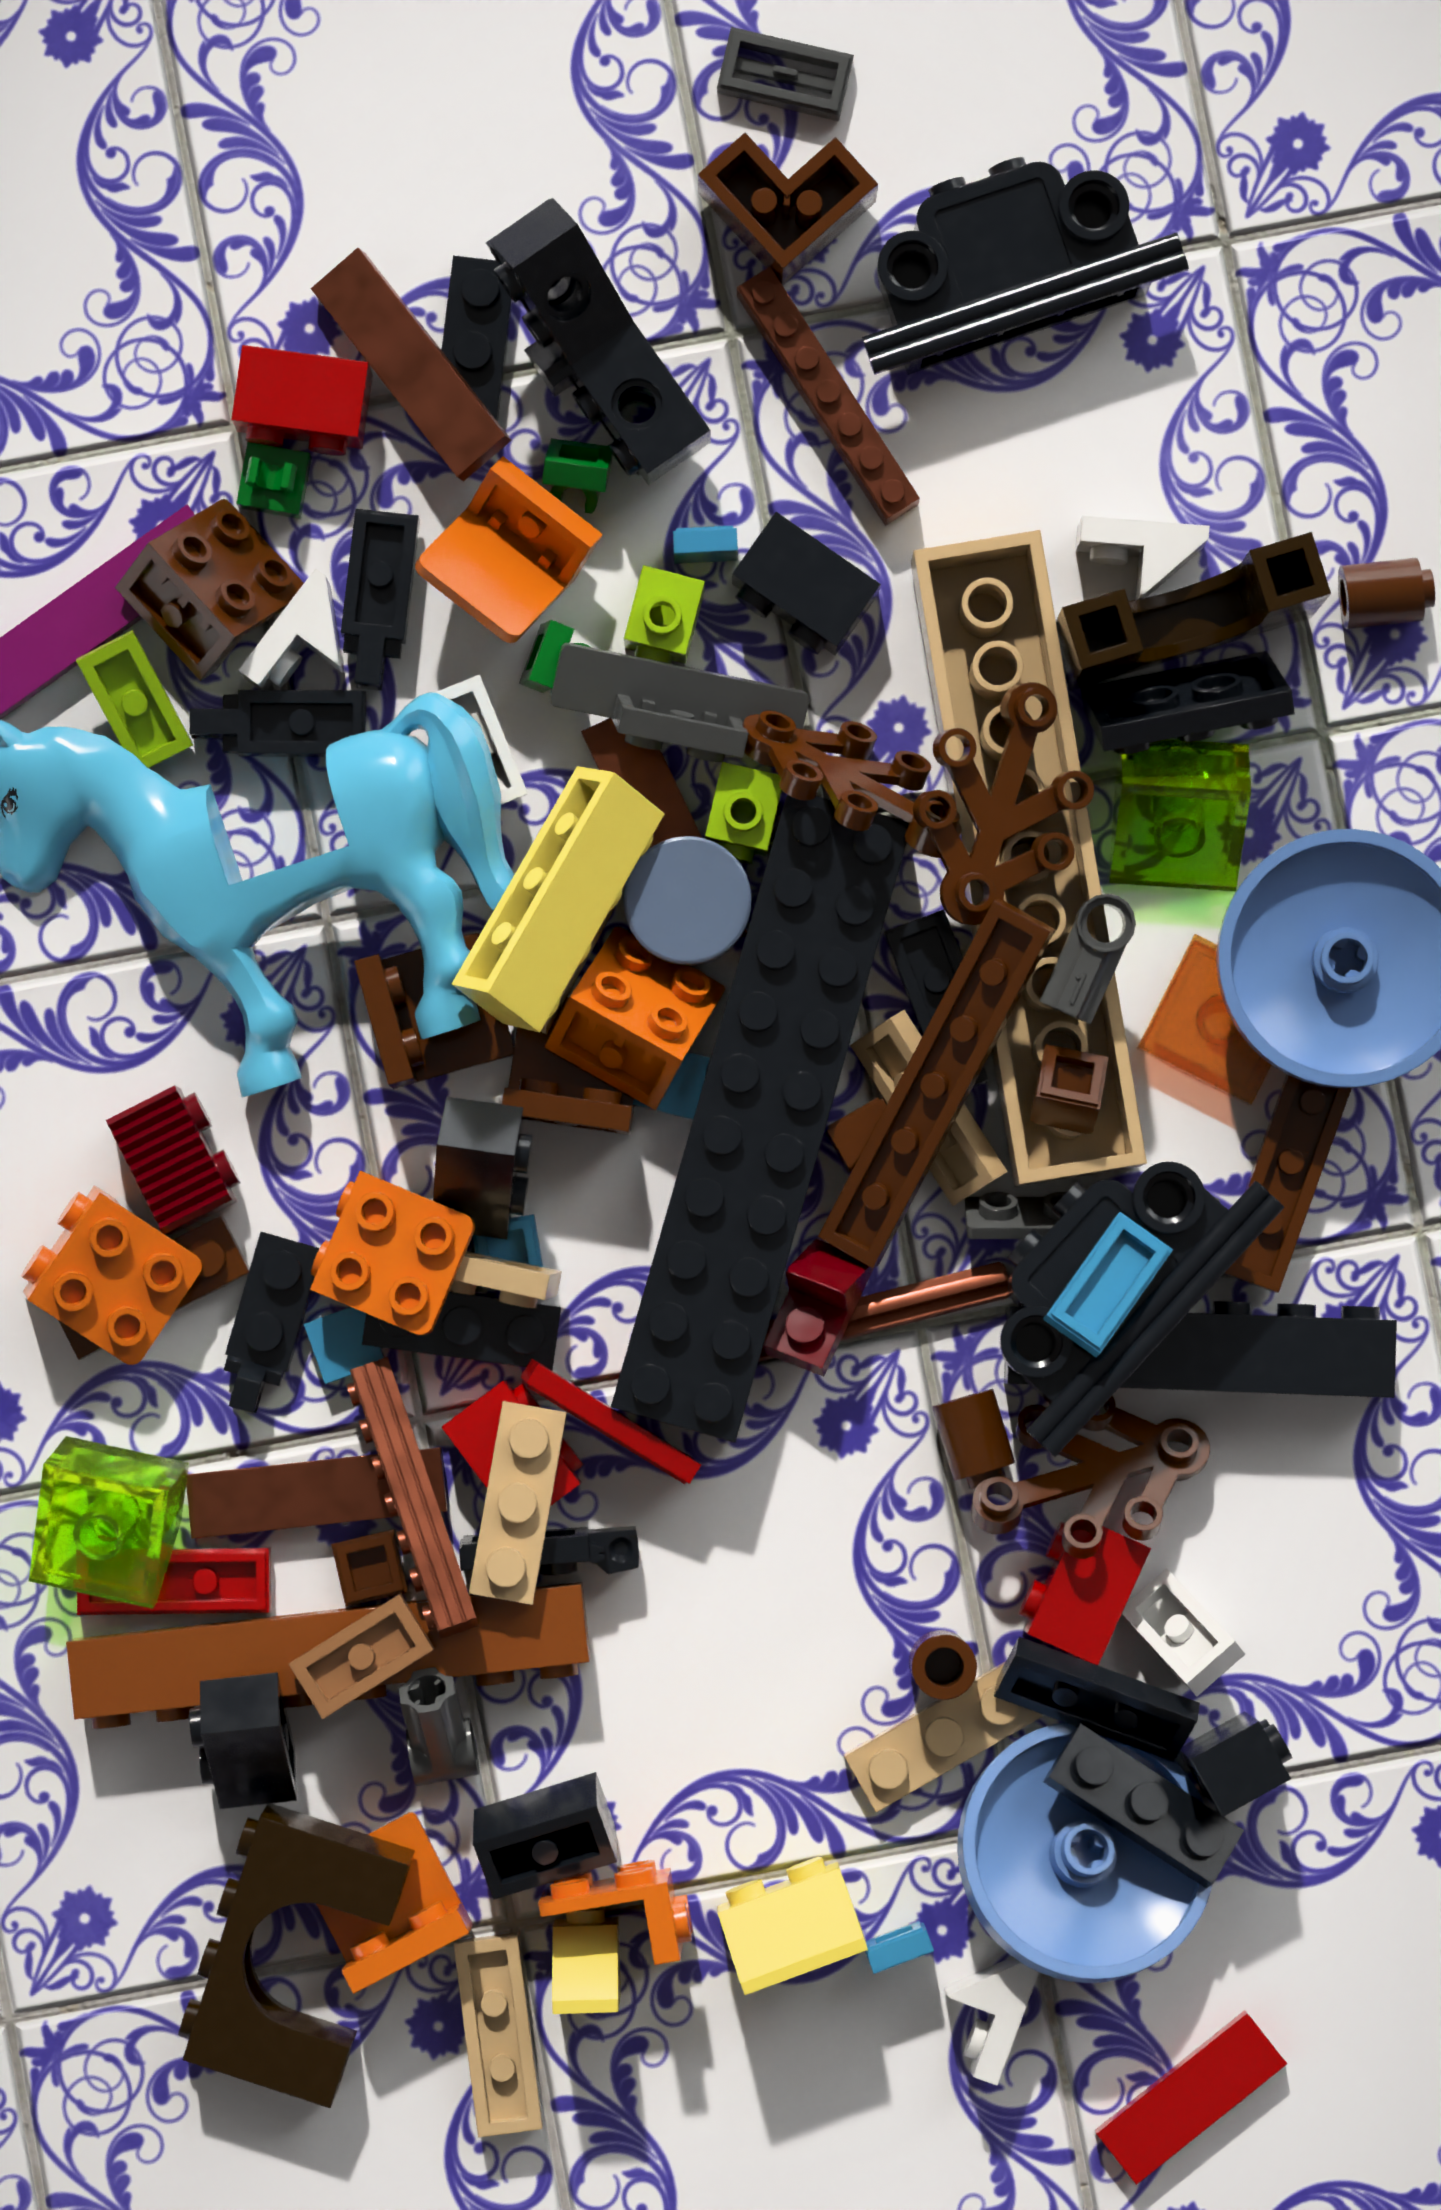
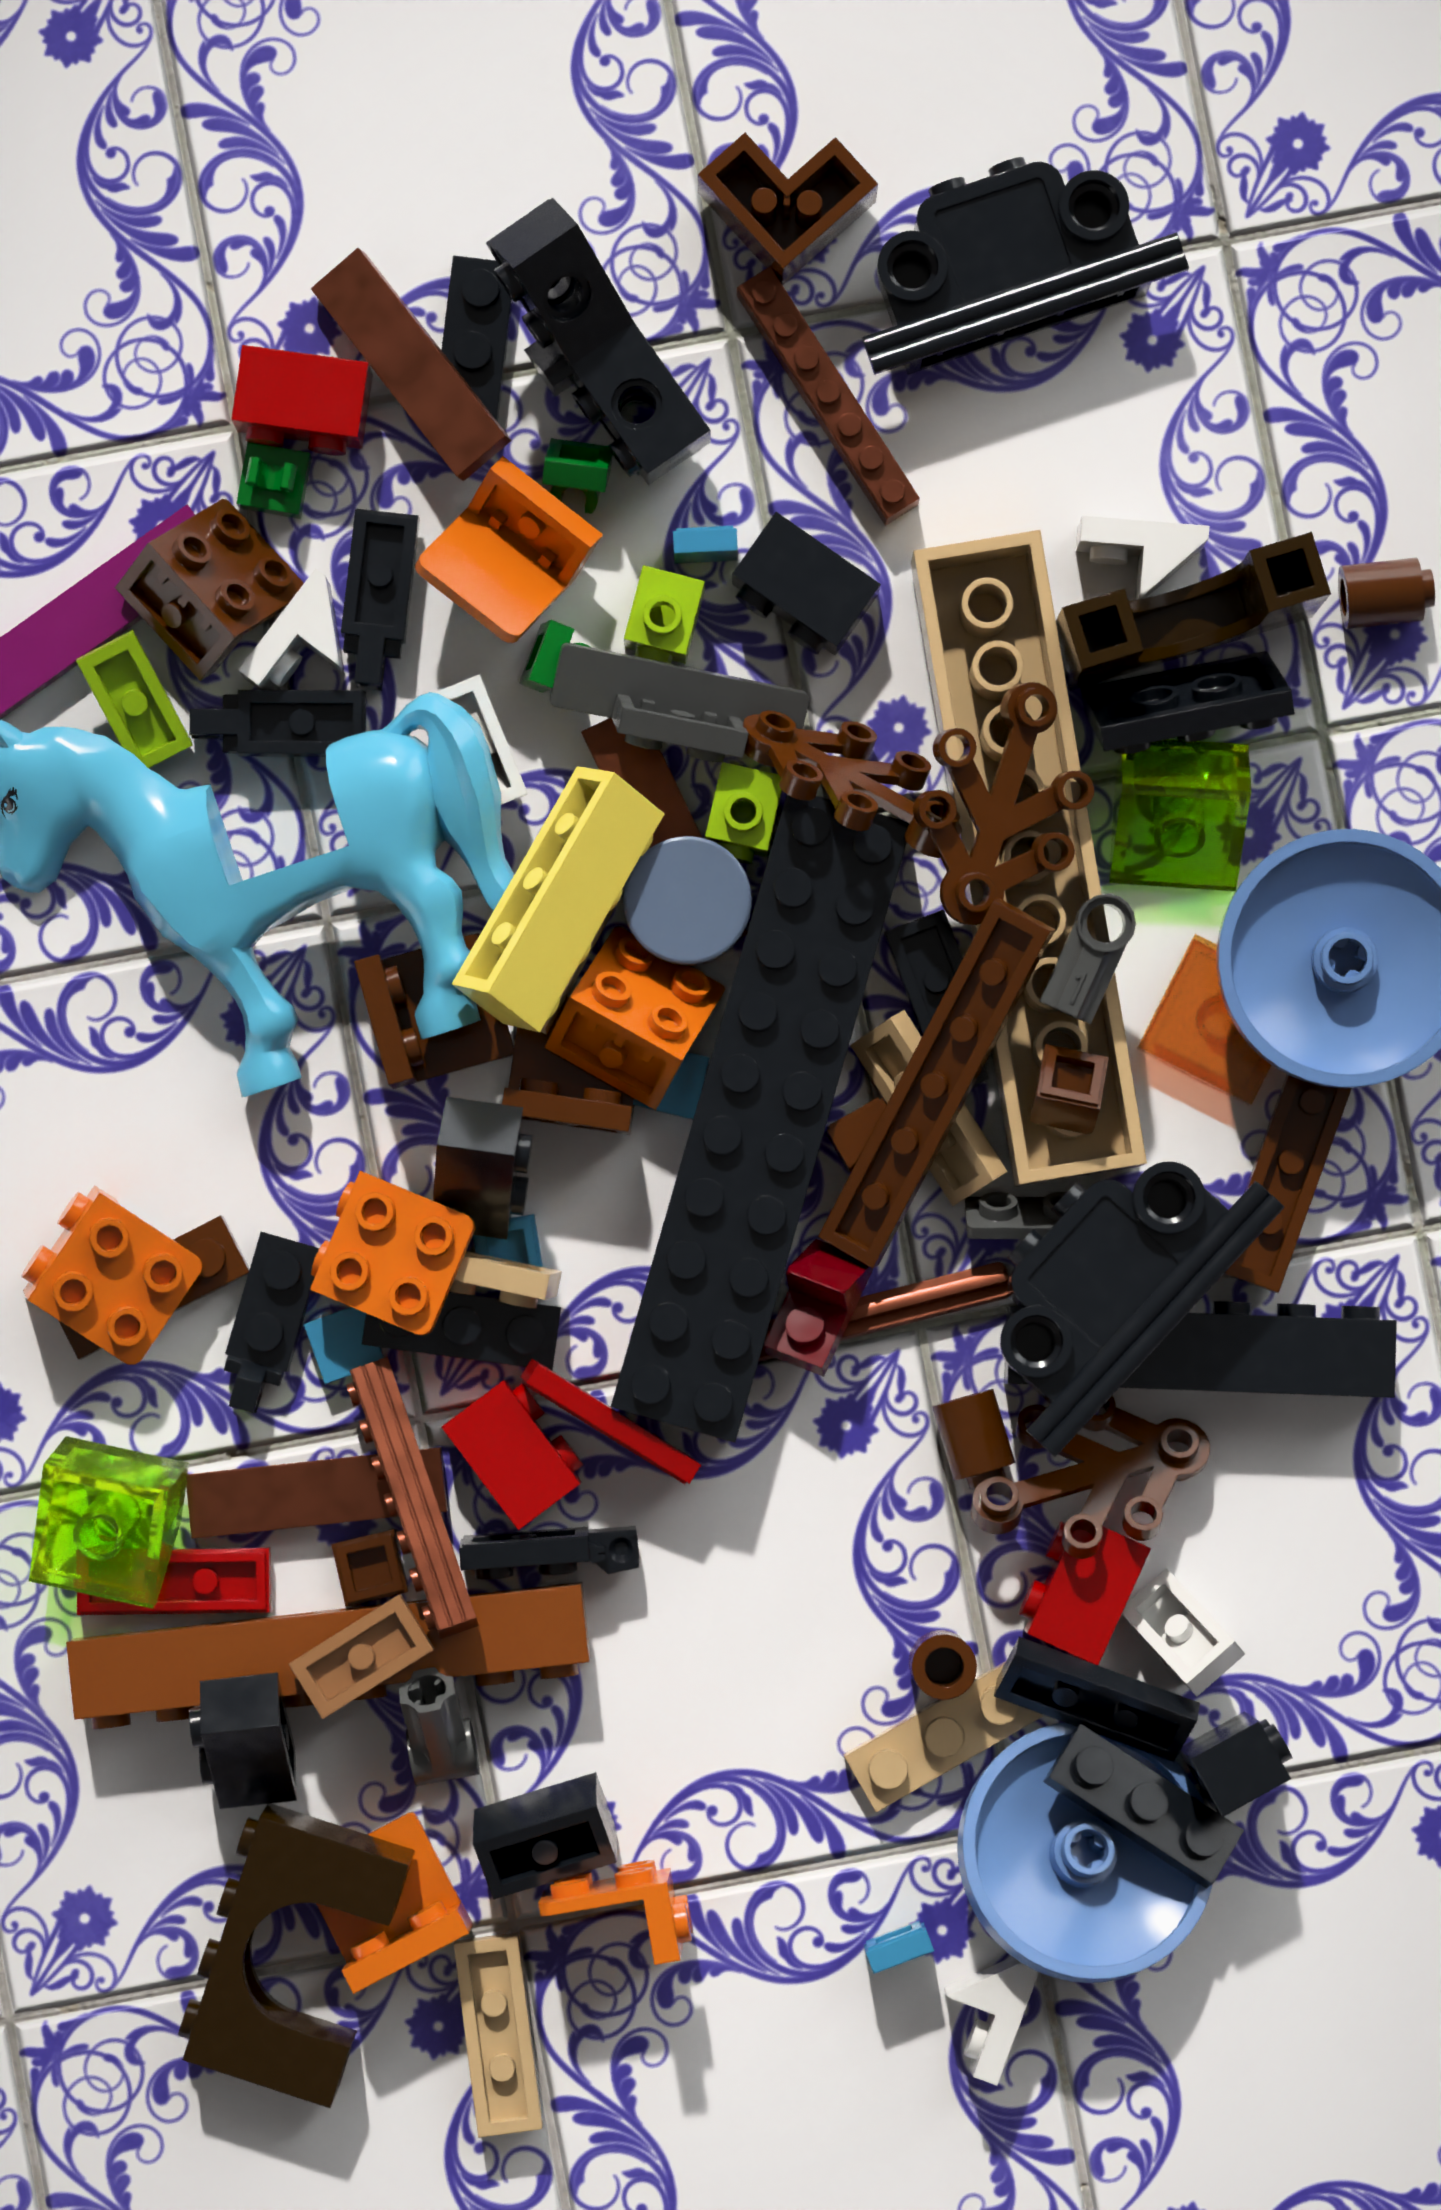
dark red brick [106,1085,241,1236] -> none
tan plate [469,1401,567,1605] -> none
light yellow slope [552,1907,621,2014] -> none
dark grey tile [717,27,854,121] -> none
light yellow slope [717,1857,868,1995] -> none
dark azure tile [1043,1212,1173,1357] -> none
red tile [1095,2010,1287,2185] -> none

